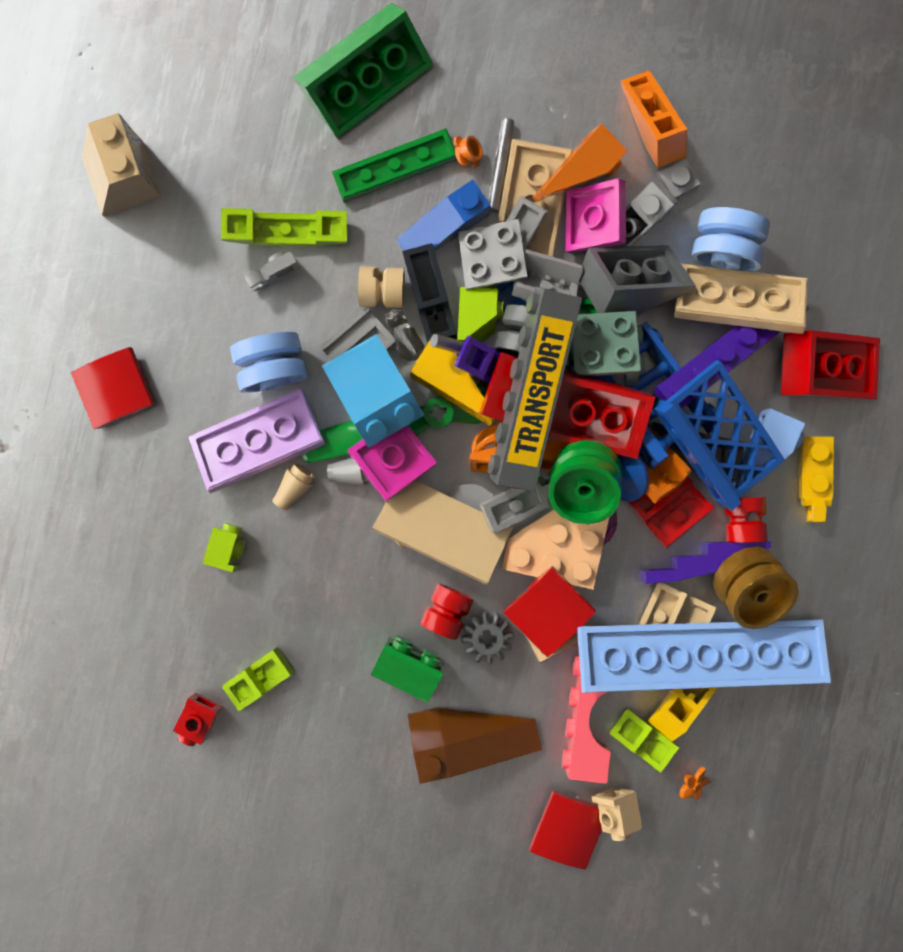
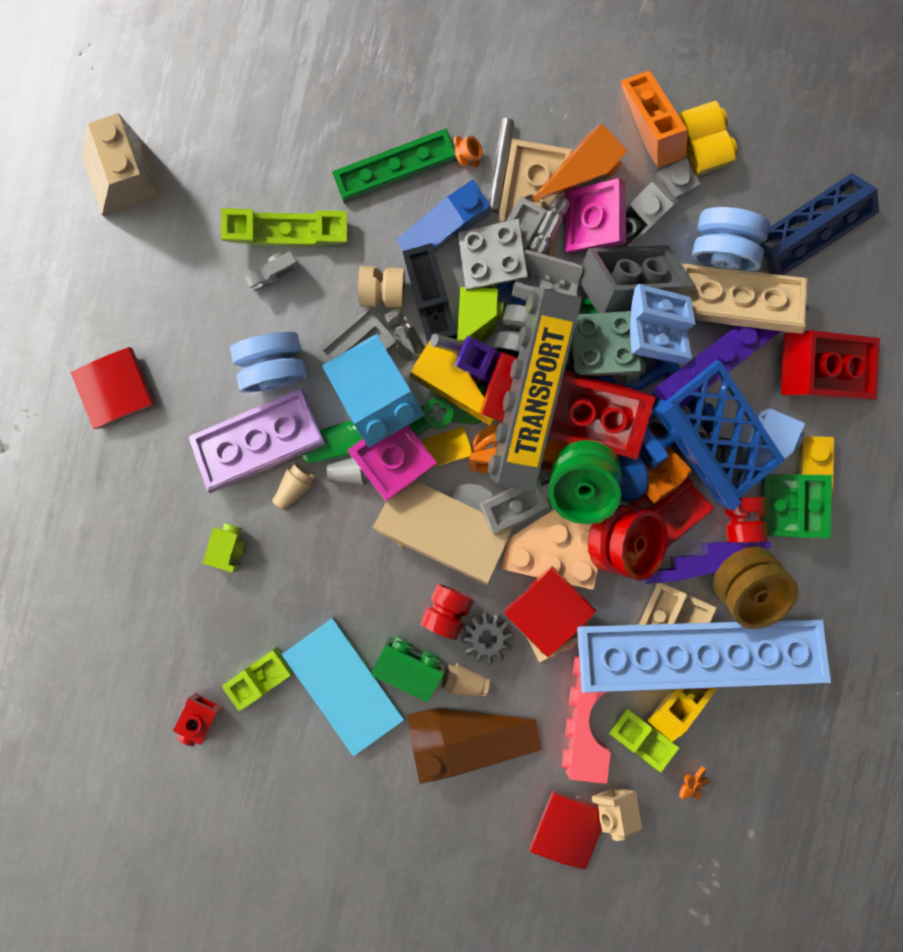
green slope [293,3,434,138] -> none
none -> medium azure tile [281,617,405,756]
none -> yellow slope [420,427,472,468]
none -> tan cone [442,663,490,697]
none -> light grey axle [530,196,570,254]
none -> red wheel [588,505,668,581]
none -> light blue slope [630,284,695,365]
none -> yellow brick [679,101,738,177]
none -> dark blue fence [760,173,879,275]
none -> green slope [763,474,832,538]

